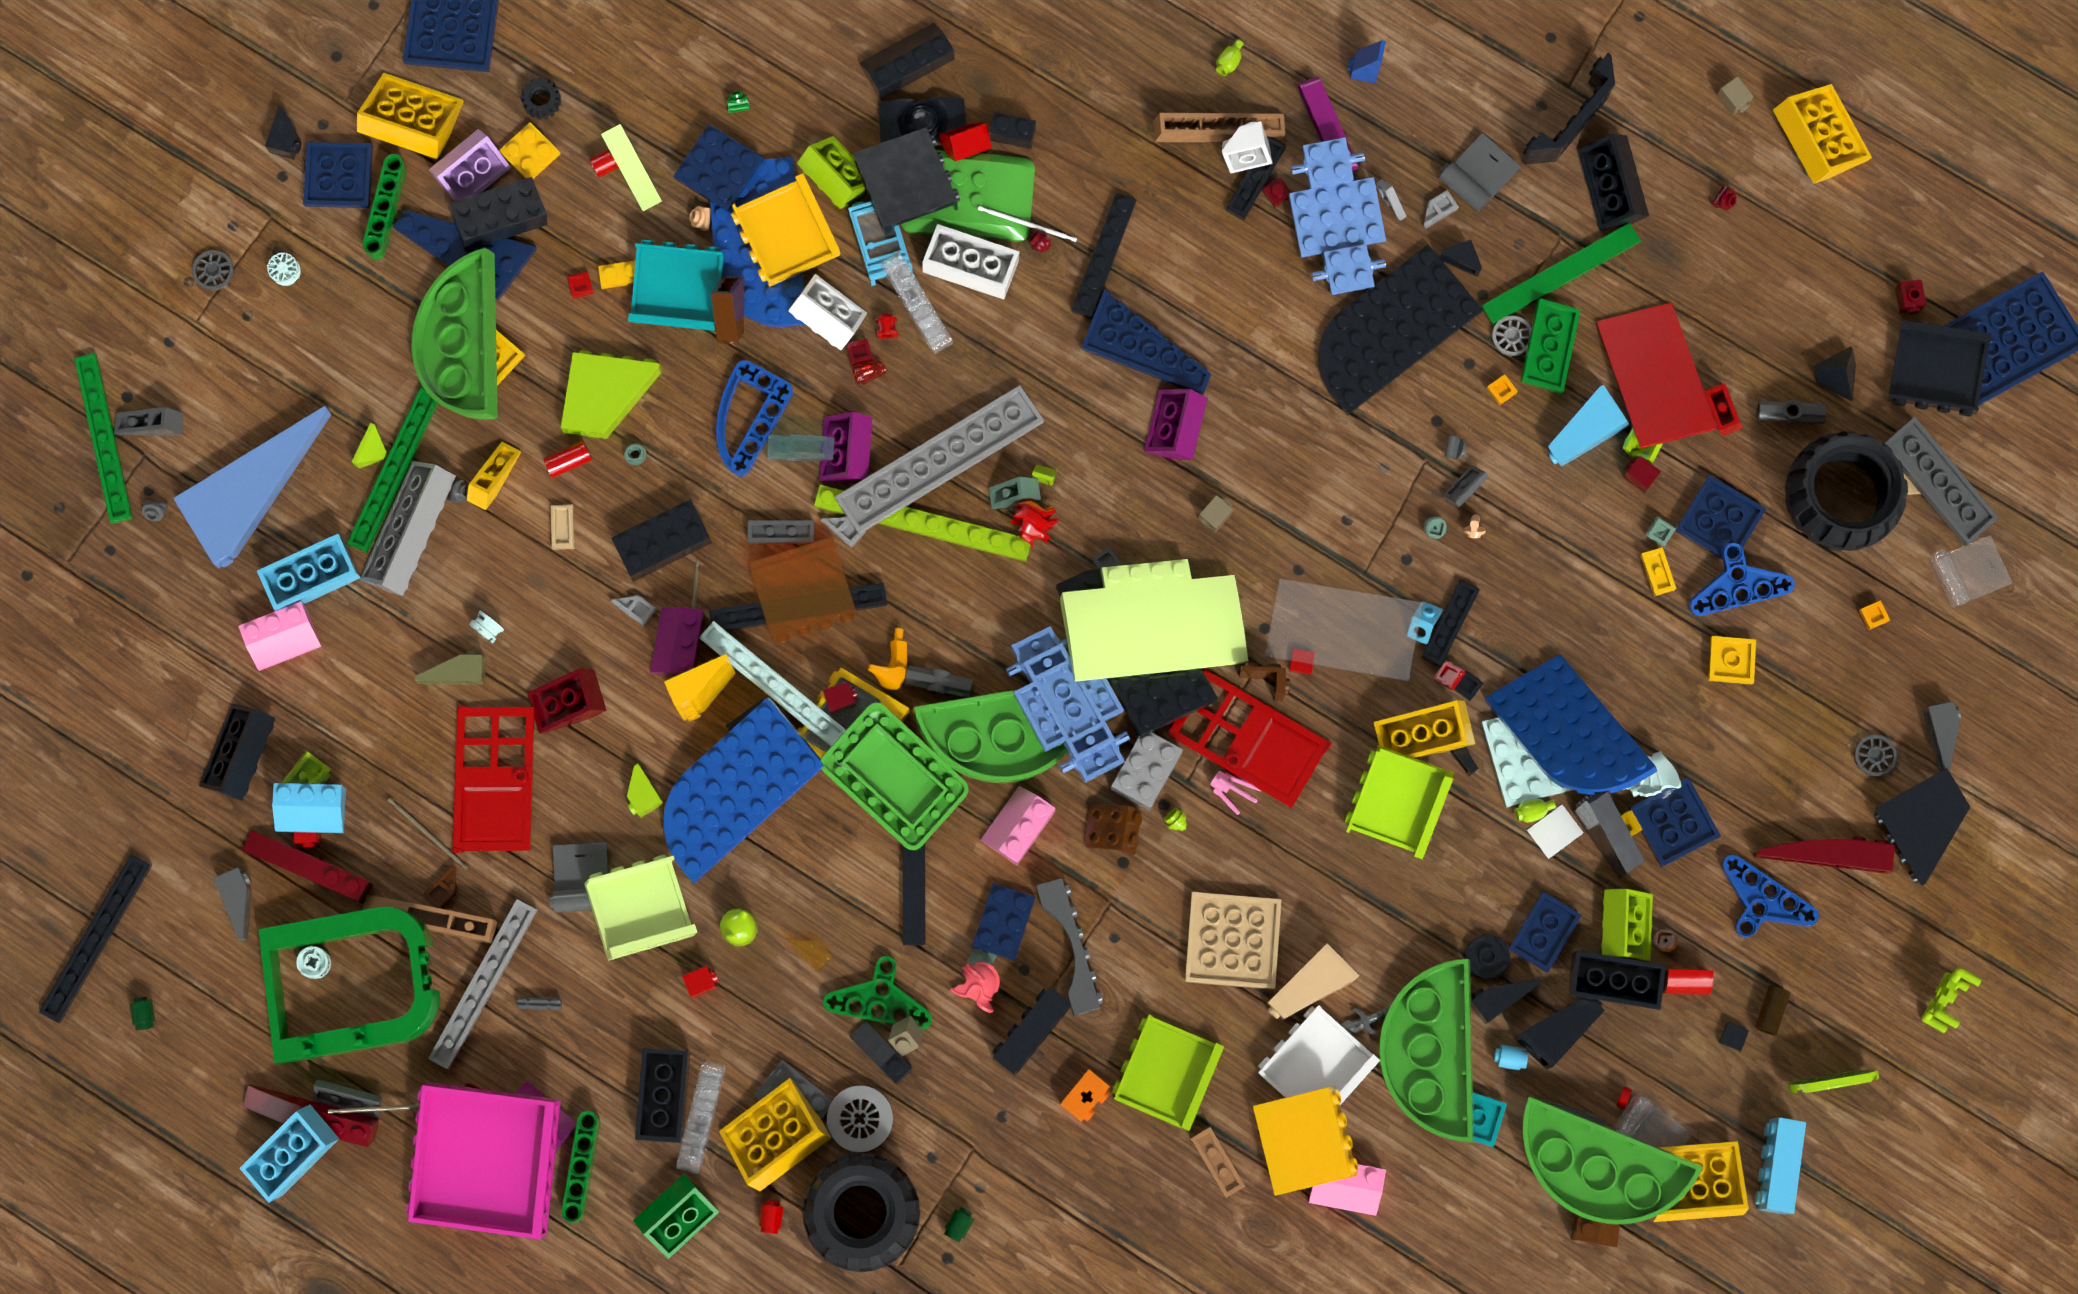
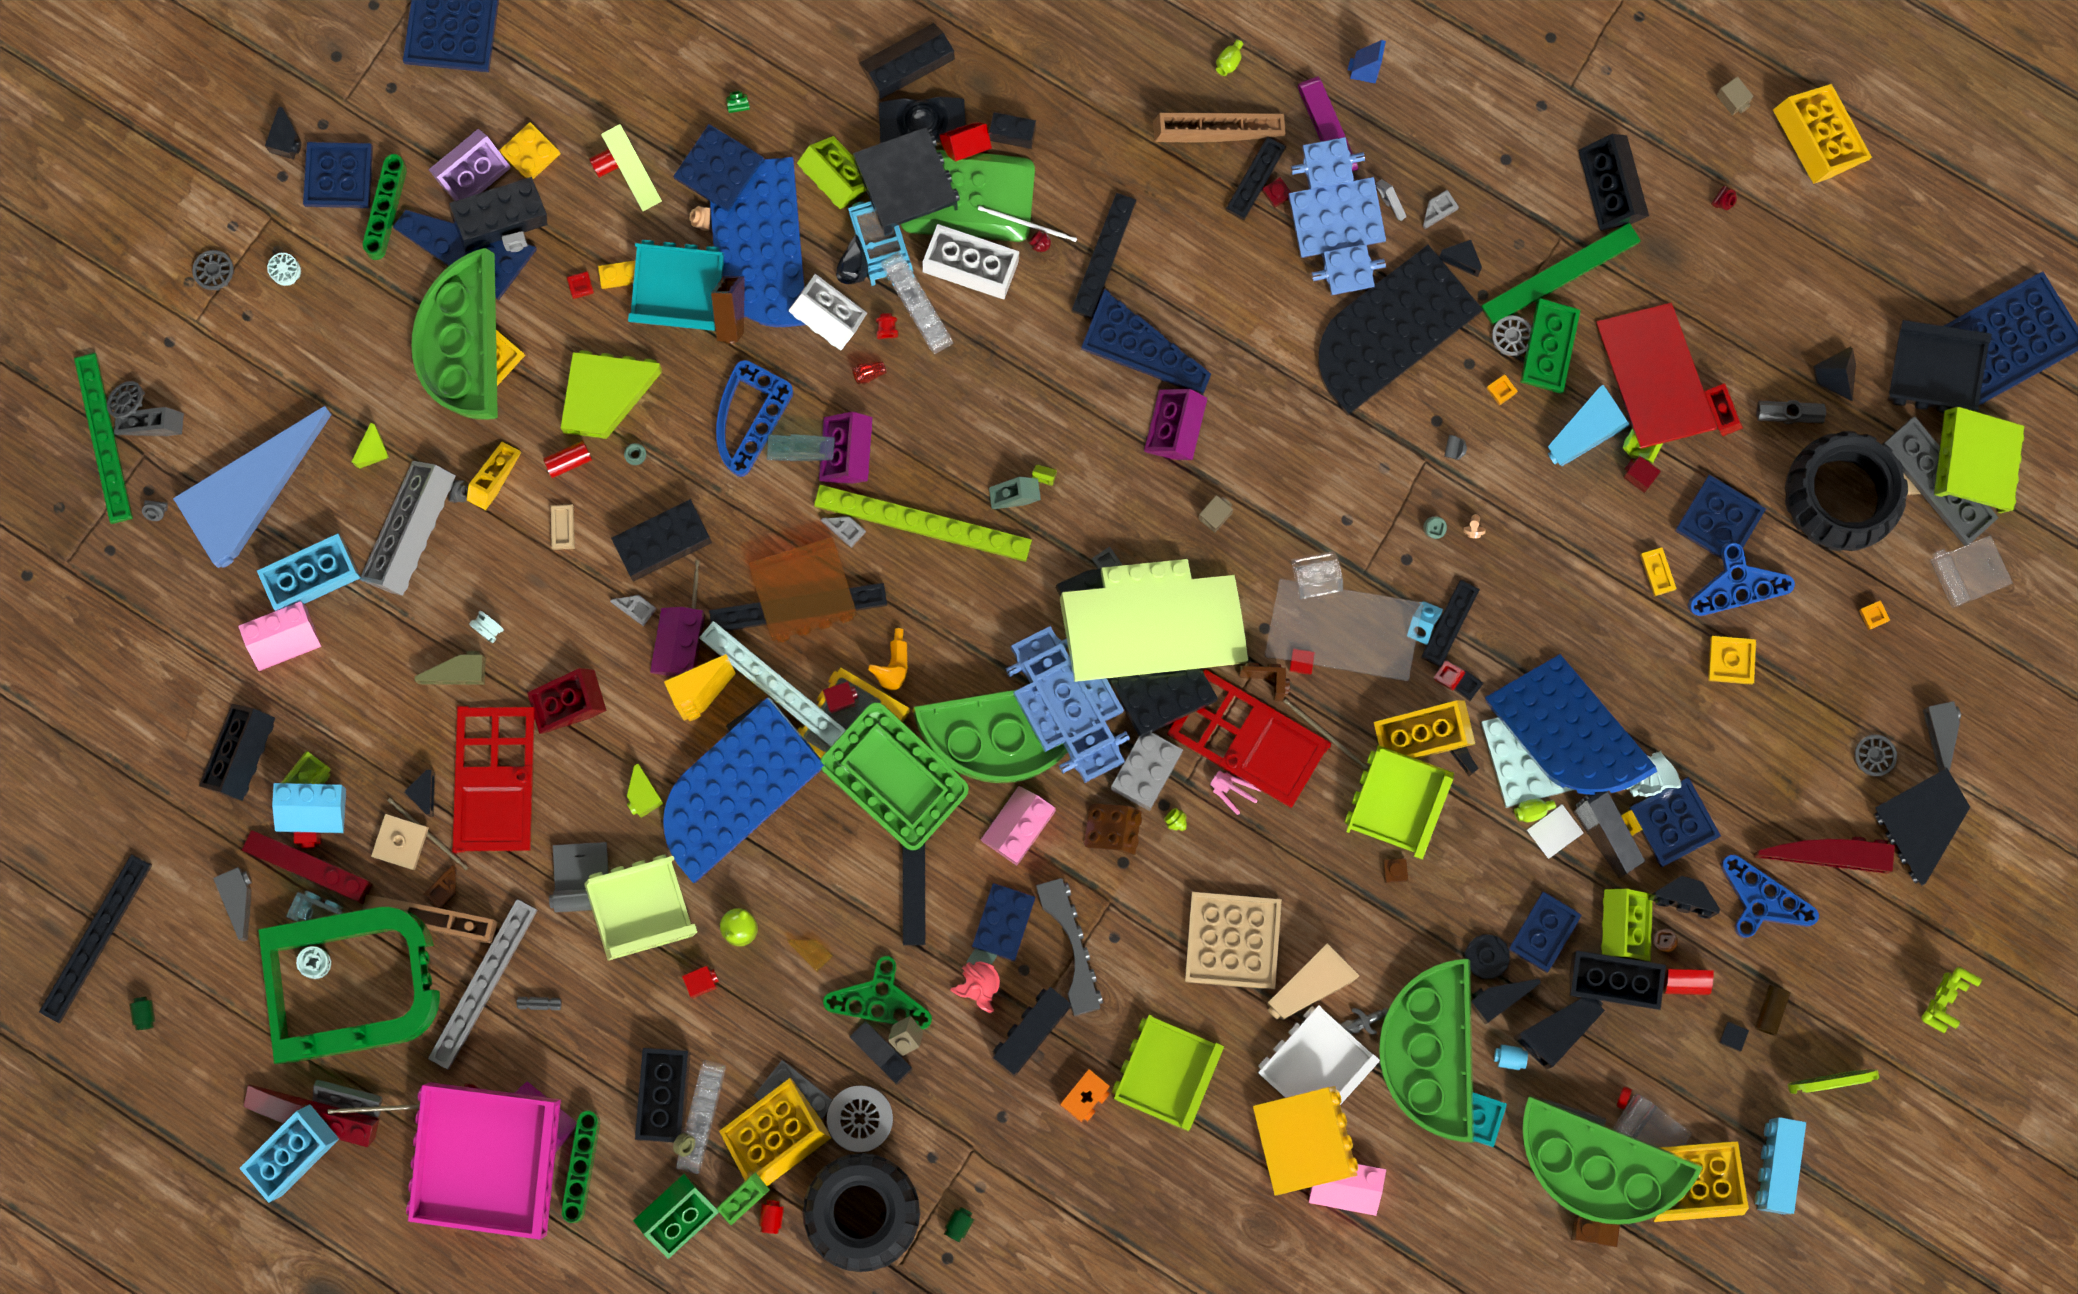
green tile [346,387,438,554] -> none
yellow slope [357,73,464,159] -> none
black tyre [521,78,561,120] -> none
yellow panel [731,173,840,287] -> none
dark grey plate [748,520,815,544] -> none
light grey plate [835,385,1044,535] -> none
dark red plate [847,338,873,366] -> none
dark grey piece [905,665,974,698] -> none
red hair [1010,500,1059,548] -> none
medium nougat plate [1191,1127,1245,1198] -> none
white slope [1222,121,1273,173] -> none
dark grey door [1439,133,1521,213] -> none
dark grey plate [1442,465,1489,507] -> none
black slope [1522,53,1615,165] -> none
sand green tile [1645,517,1676,547] -> none
dark red brick [1895,279,1926,315] -> none
none -> dark grey wheel [107,381,145,420]
none -> clear light blue bracket [286,891,344,922]
none -> tan plate [371,814,429,870]
none -> black slope [404,770,435,817]
none -> light grey plate [502,231,528,252]
none -> olive tile [673,1132,695,1157]
none -> bright green tile [716,1172,770,1226]
none -> black piece [836,235,868,285]
none -> dark tan piece [1283,699,1368,770]
none -> clear slope [1291,551,1343,599]
none -> reddish brown plate [1383,858,1408,883]
none -> black slope [1648,876,1720,919]
none -> lime panel [1934,407,2024,513]

